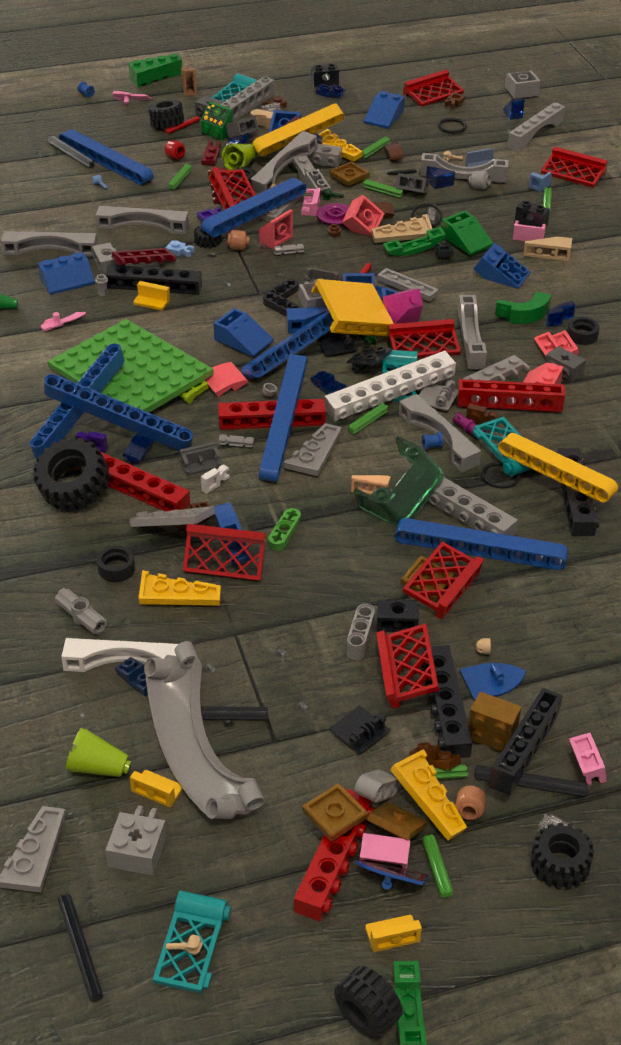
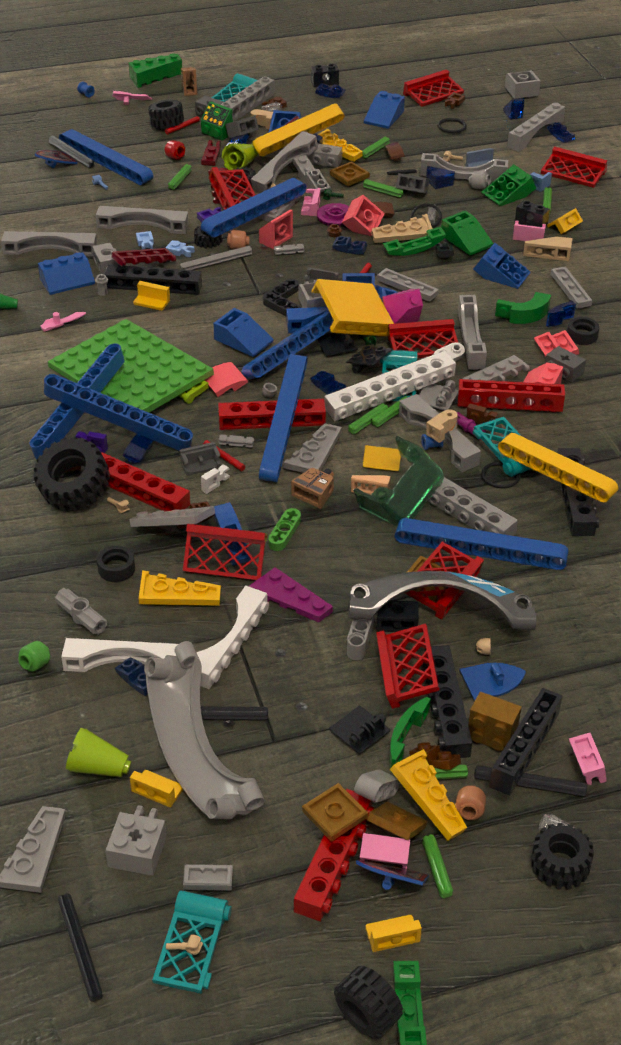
none -> bright green head [18,641,50,672]
none -> shield [35,150,78,168]
none -> tan hand [107,497,130,513]
none -> light blue plate [136,231,154,249]
none -> light grey axle [180,246,252,270]
none -> light grey plate [183,865,233,890]
none -> white arch [196,586,269,689]
none -> red bar [203,440,246,471]
none -> magenta wing [248,567,333,622]
none -> medium nougat torso [291,468,334,509]
none -> dark blue slope [332,236,367,254]
none -> dark grey panel [348,571,536,630]
none -> yellow panel [363,445,402,471]
none -> bright green axle [372,396,408,427]
none -> green slope [389,697,431,773]
none -> tan leg [426,409,458,443]
none -> white plate [434,342,465,361]
none -> green slope [482,164,536,206]
none -> clear blue slope [547,122,575,142]
none -> yellow panel [547,208,583,234]
none -> light grey plate [551,266,592,308]

